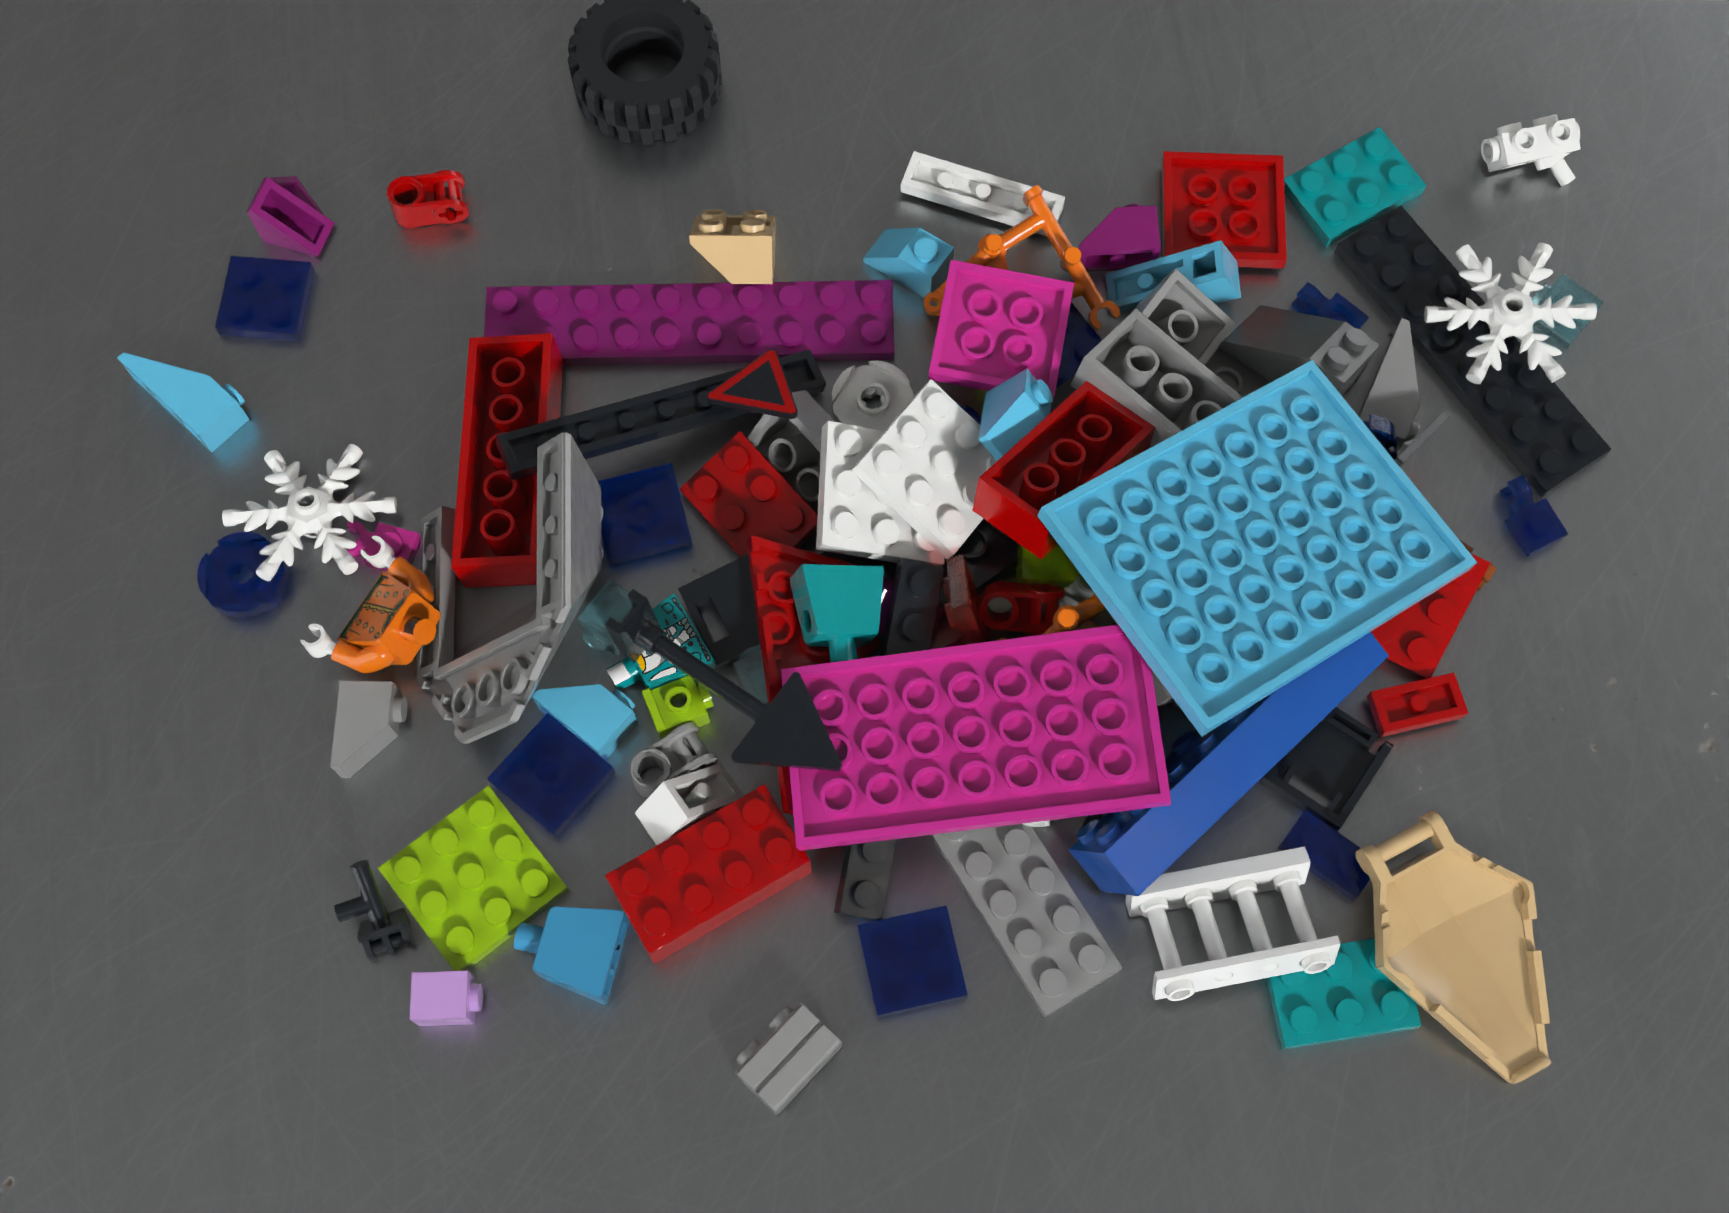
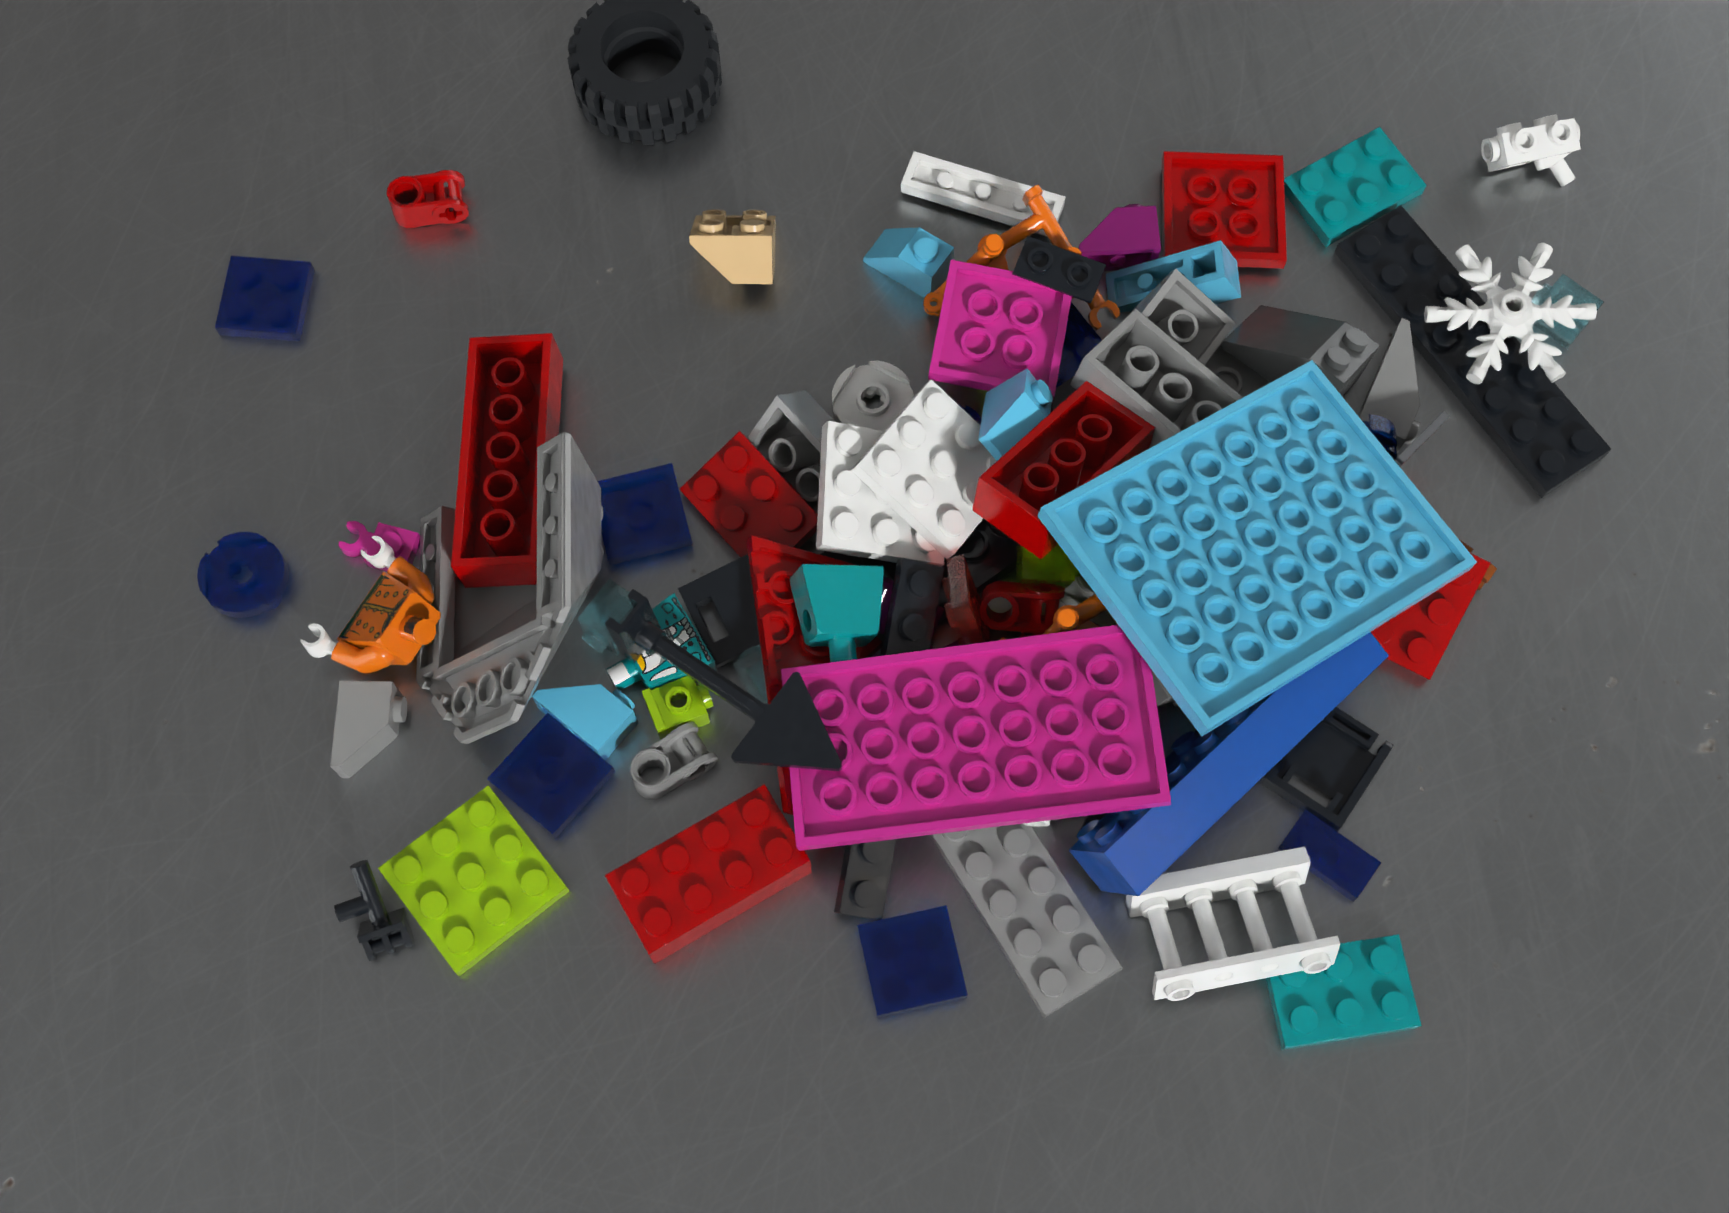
medium azure slope [117,352,250,452] -> none
white piece [222,444,397,581] -> none
magenta slope [247,176,334,257] -> none
lavender brick [409,971,483,1026] -> none
magenta plate [484,280,895,366] -> none
black plate [495,349,826,480] -> none
dark azure torso [514,906,630,1005] -> none
white slope [635,763,744,845] -> none
piece [706,349,798,419] -> none
light grey brick [735,1003,842,1115] -> none
clear blue plate [1291,282,1369,329] -> none
tan windscreen [1355,810,1552,1084] -> none
red plate [1367,672,1469,738] -> none
clear blue plate [1500,475,1568,557] -> none
none -> black hinge [1012,236,1106,304]

